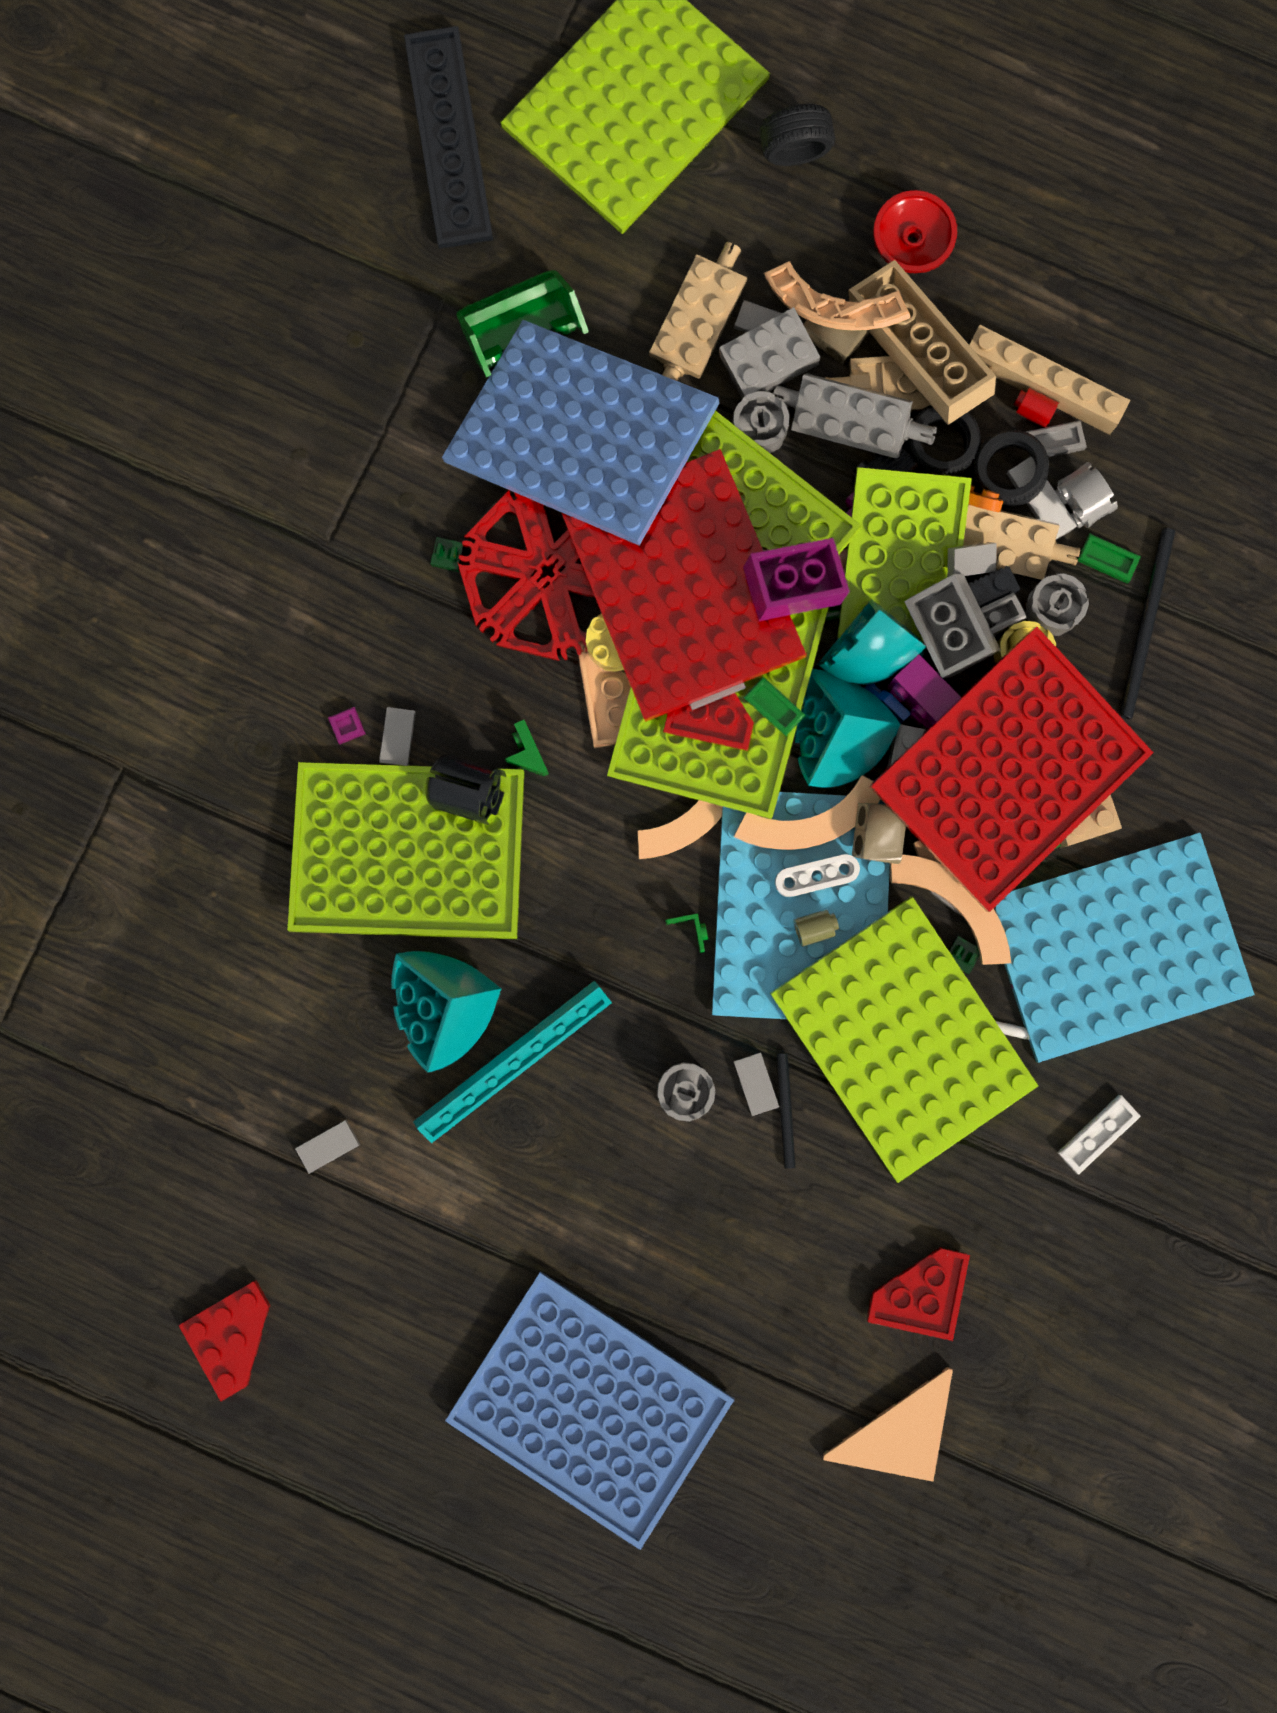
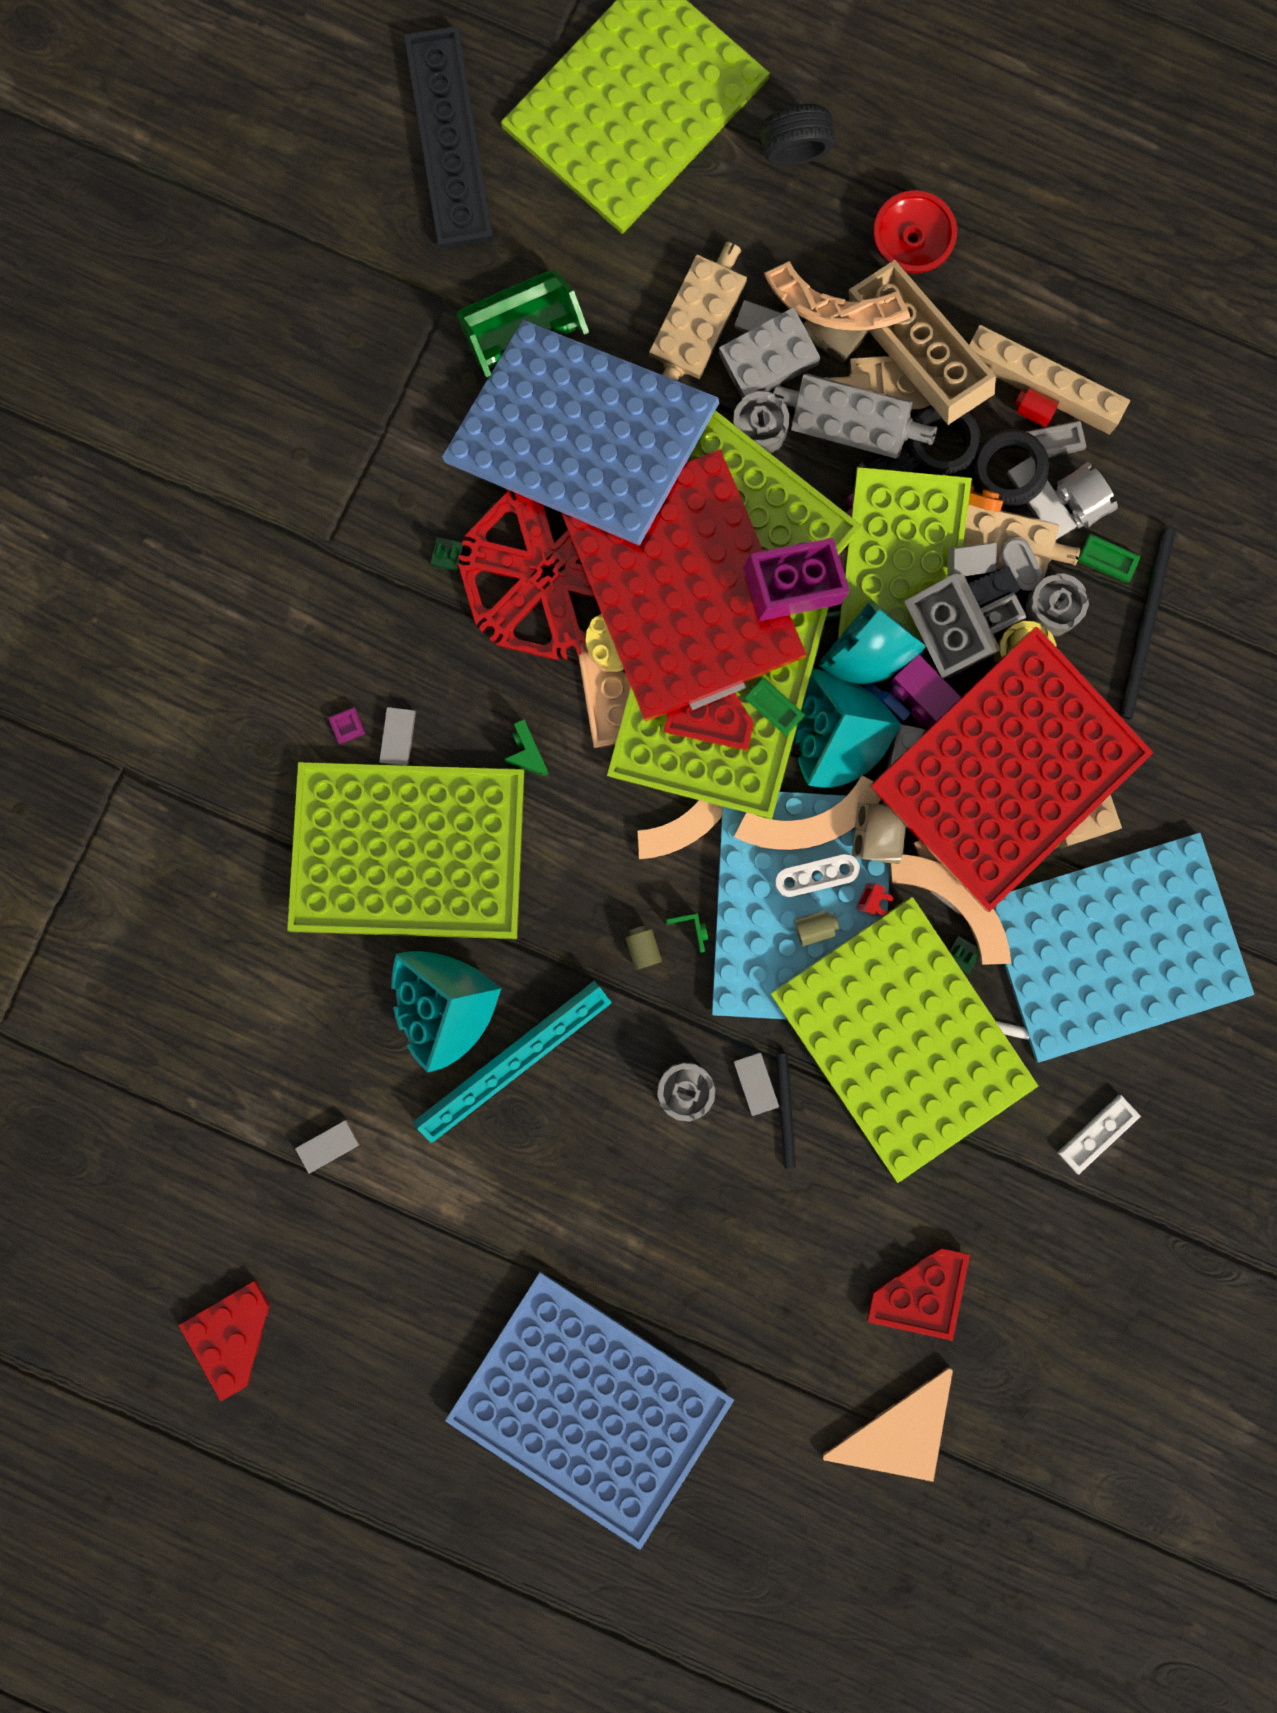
black cylinder [425,754,506,825] -> none
none -> olive brick [625,926,662,970]
none -> red tile [856,883,893,915]
none -> light grey tile [1002,536,1043,591]

